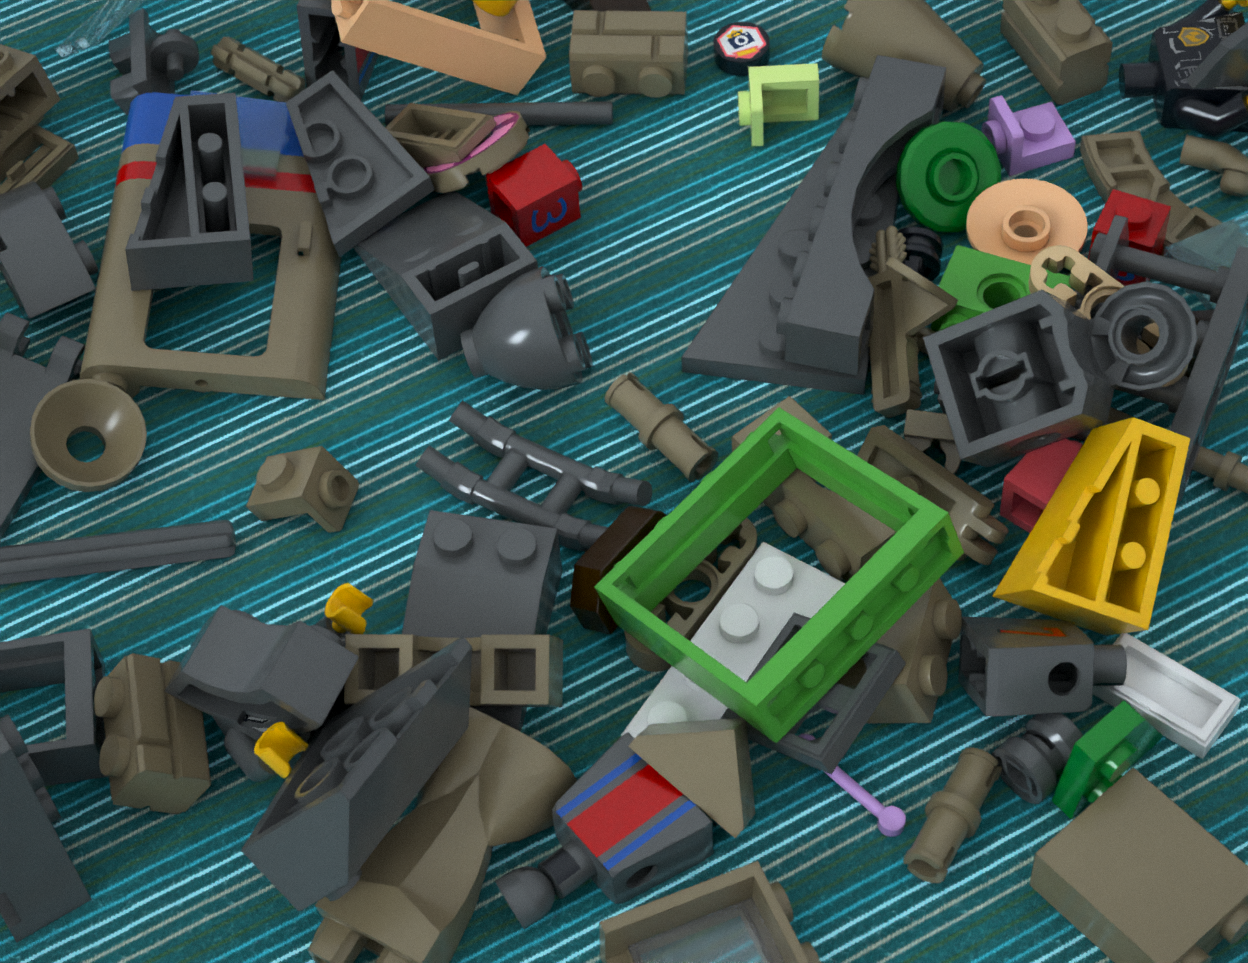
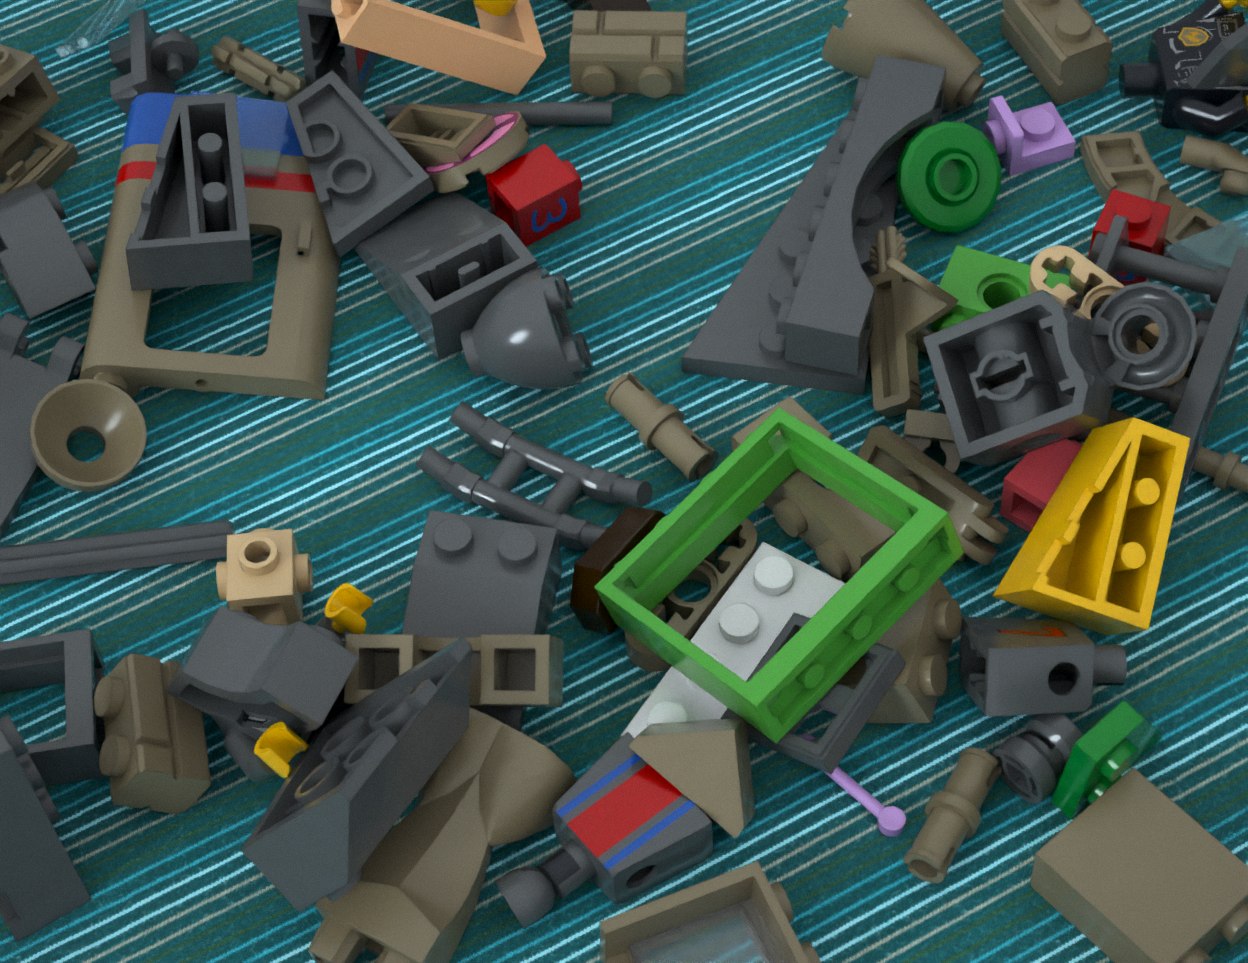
dark tan bracket [246,446,359,533] -> none
tile [713,22,770,76] -> none
yellowish green bracket [738,63,819,147] -> none
black bush [898,227,944,281] -> none
light nougat dish [966,179,1088,270] -> none
white tile [1092,633,1241,759] -> none
none -> tan brick [216,528,313,626]

